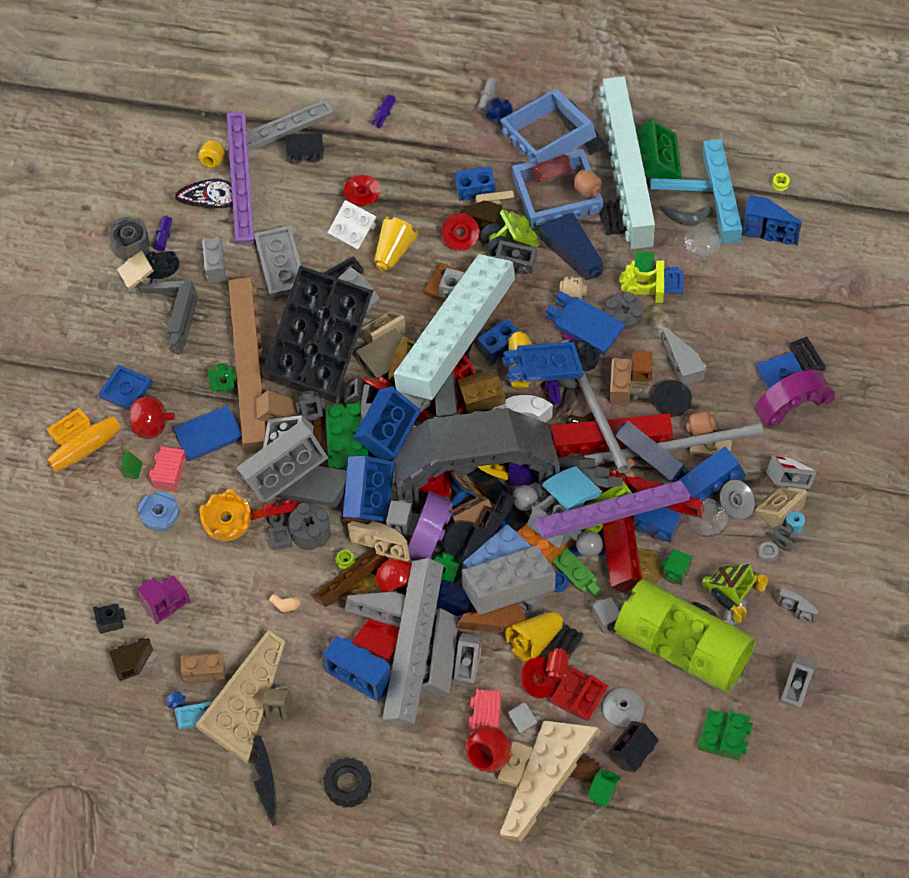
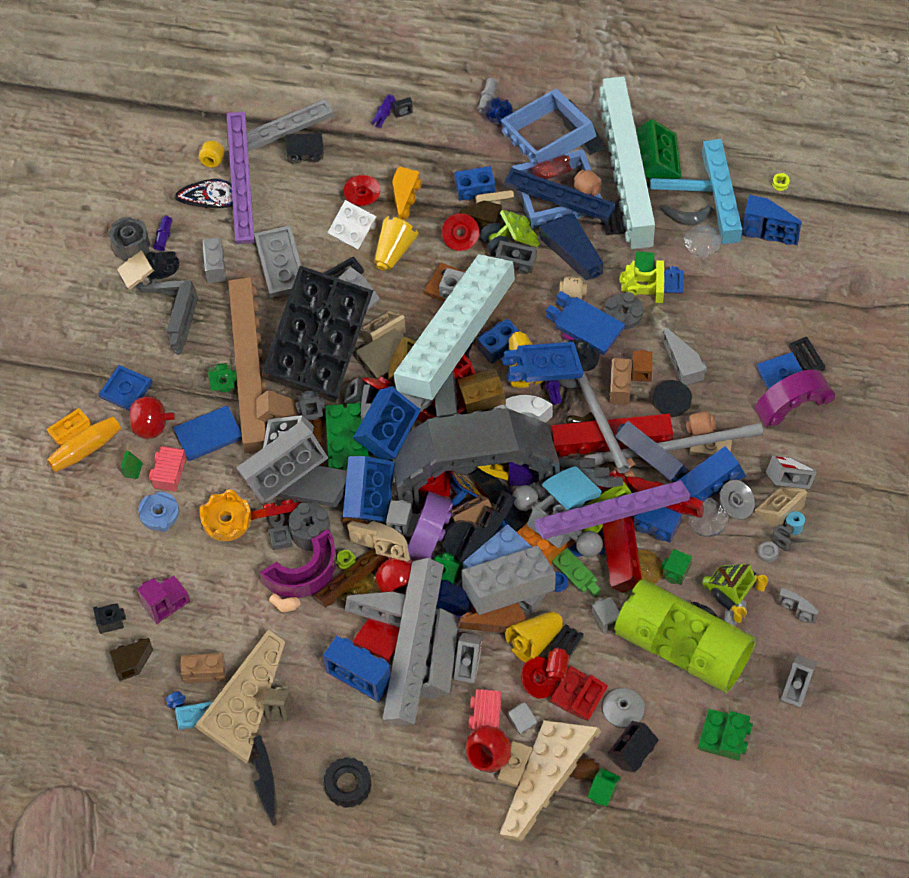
none -> magenta brick [260,529,337,598]
none -> light orange slope [392,166,422,220]
none -> black tile [393,97,413,118]
none -> dark blue plate [504,168,615,222]

